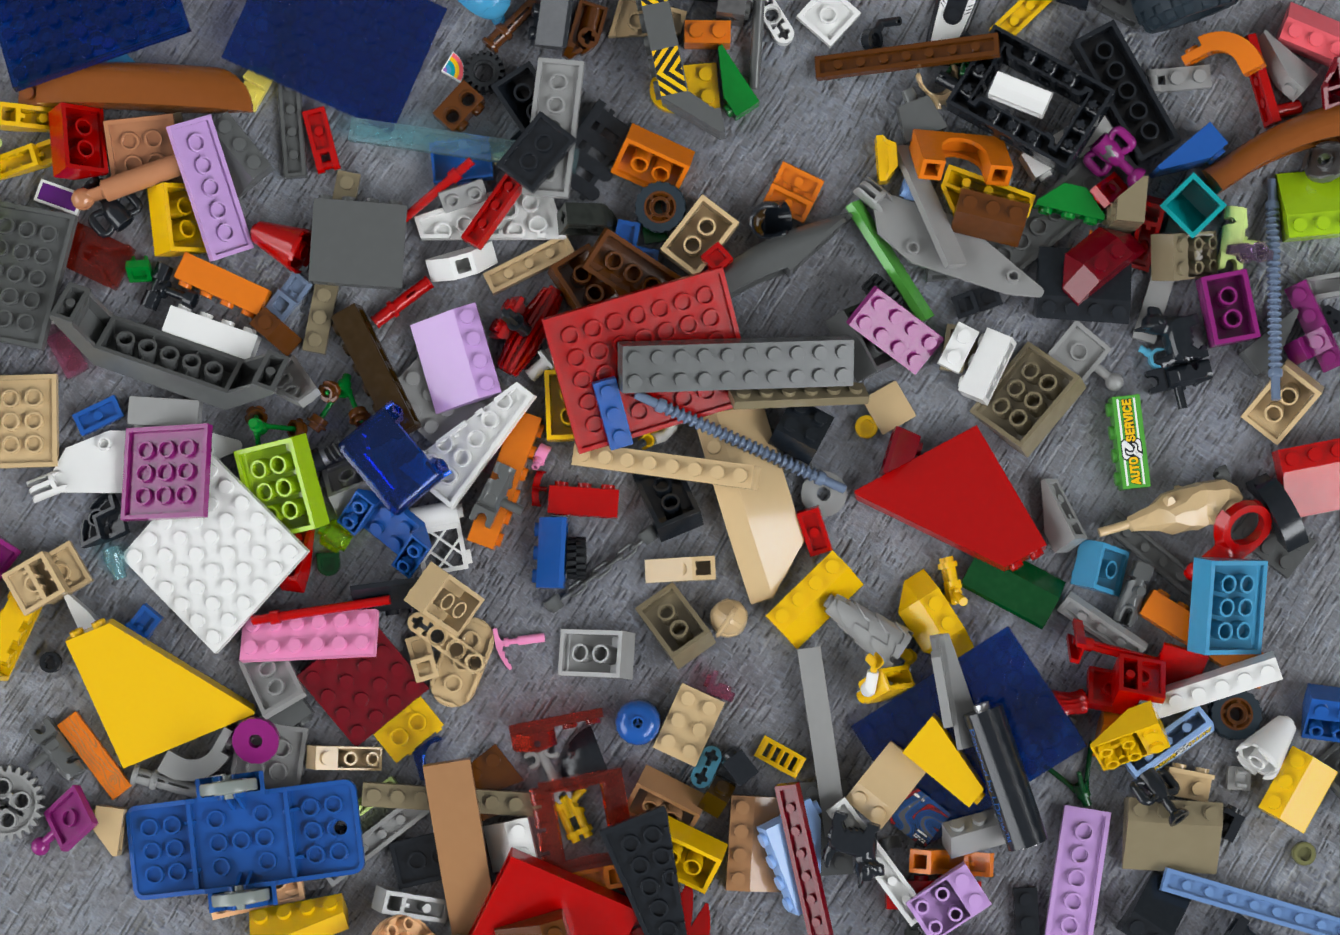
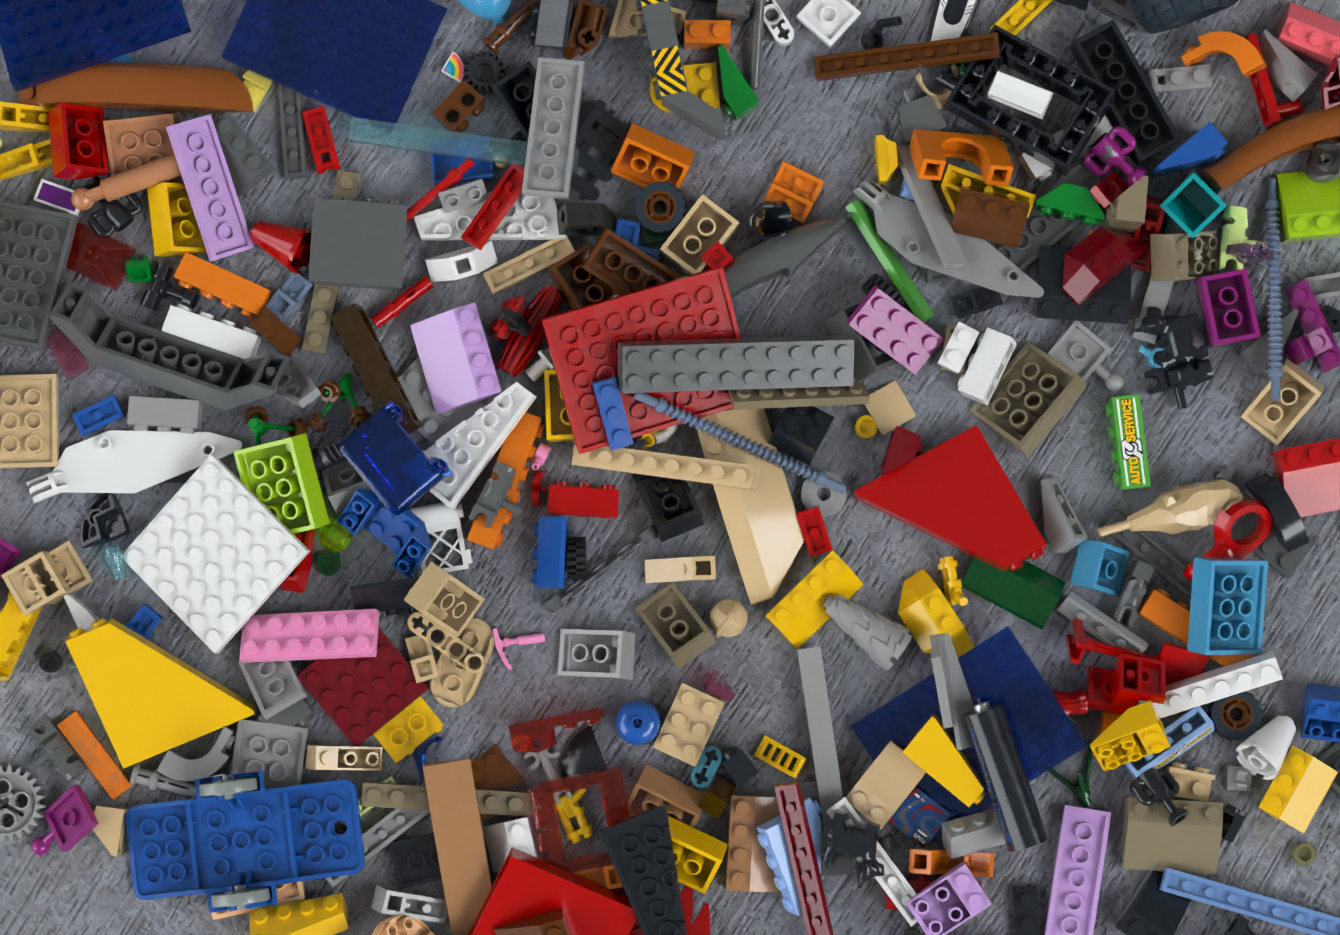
magenta plate [120,423,213,522] -> none
magenta tile [232,717,280,764] -> none
red bar [251,595,391,625] -> none
black tile [496,111,577,194] -> none
torso [856,648,918,704] -> none

